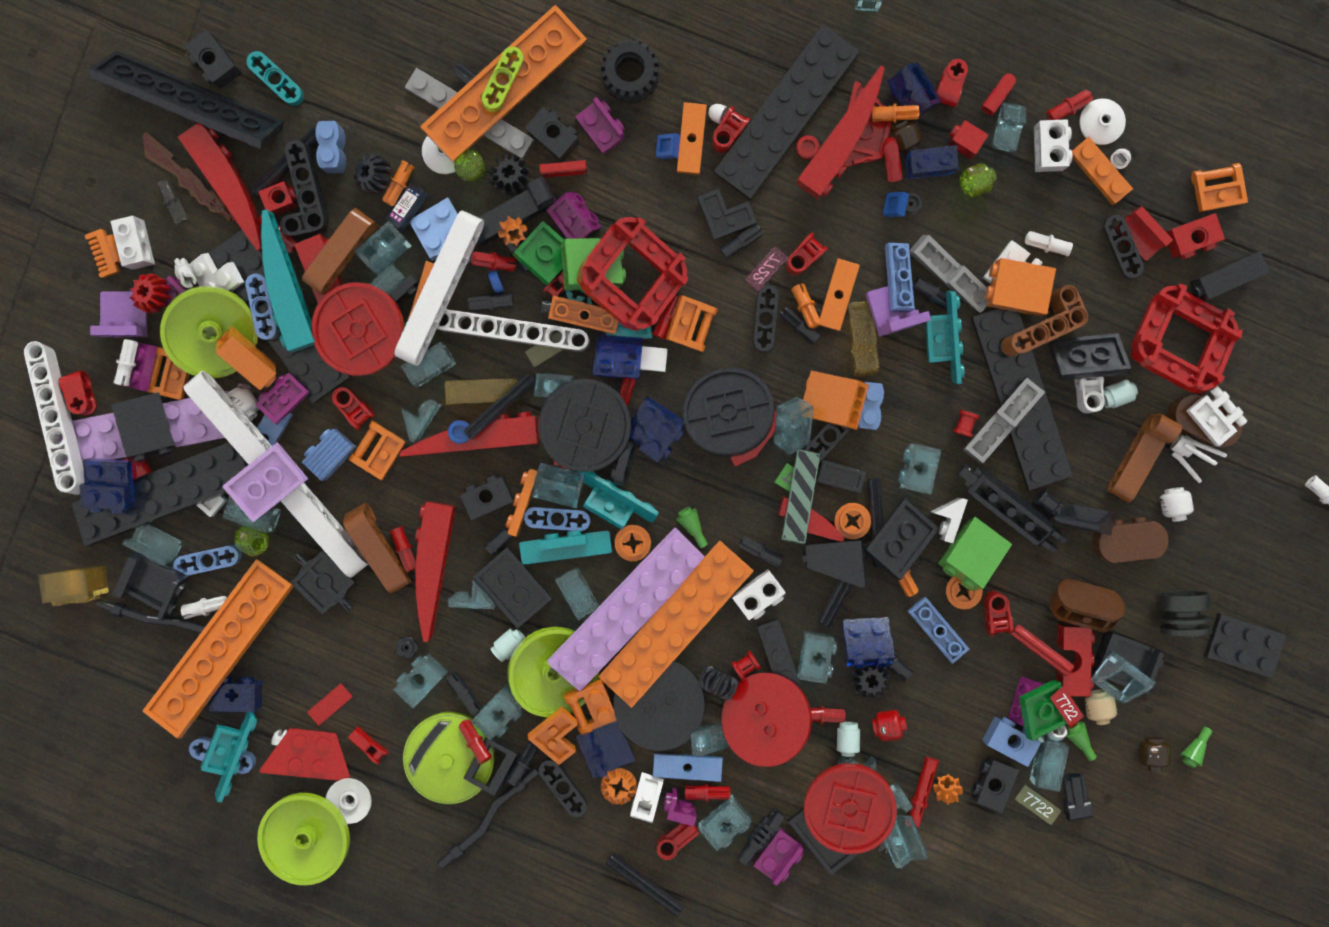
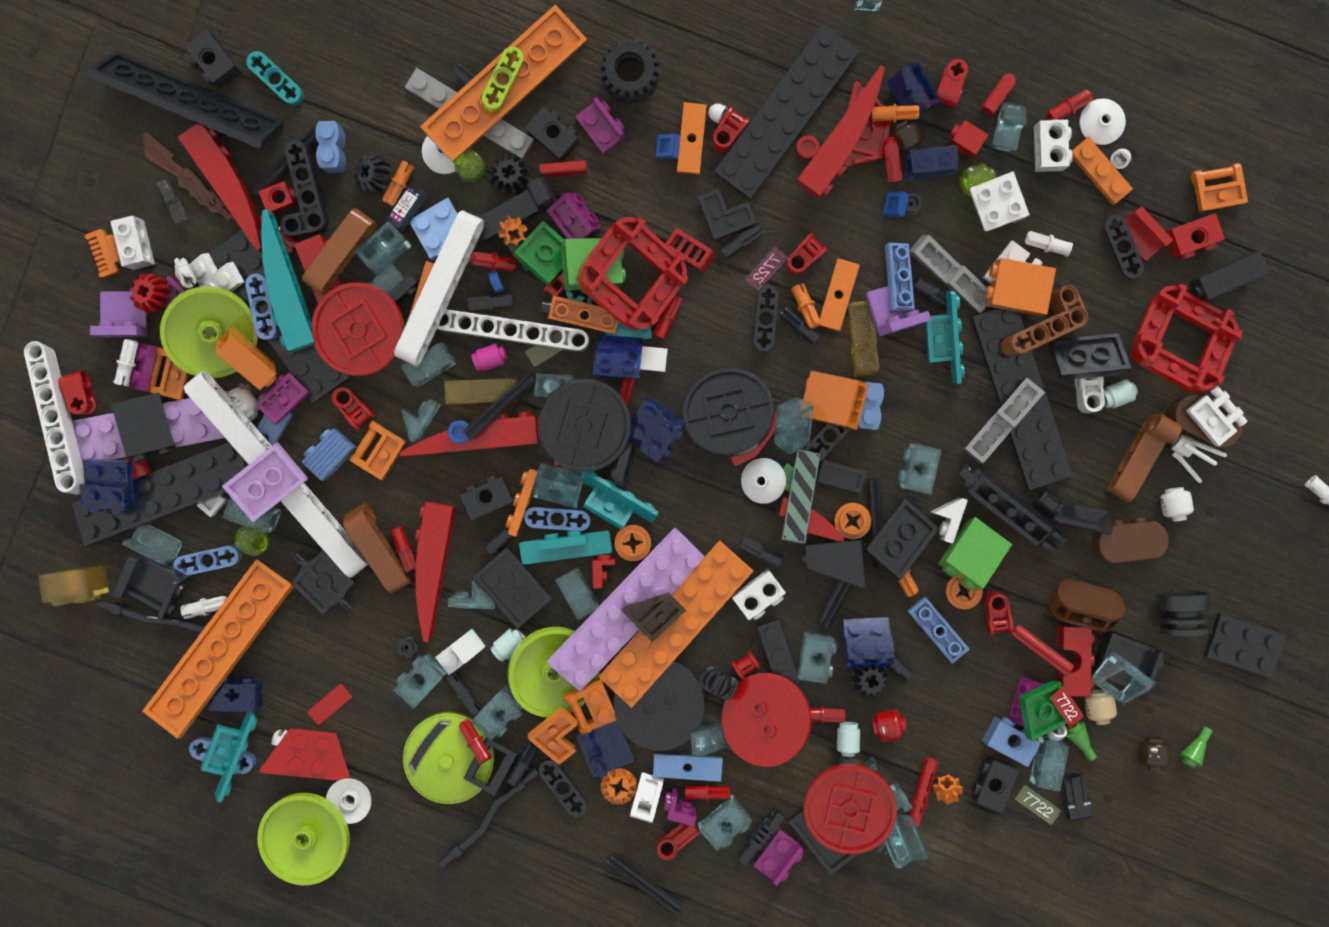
red bar [347,726,388,764] -> none
orange plate [666,295,718,352] -> none
bright green cone [676,507,708,548] -> none
red bush [952,410,980,438] -> none
none -> white slope [435,629,486,675]
none -> dark pink brick [471,343,507,371]
none -> red bracket [592,554,616,588]
none -> dark brown wing [621,592,686,642]
none -> red slope [666,228,716,273]
none -> white dish [741,458,786,503]
none -> white bracket [969,172,1029,231]

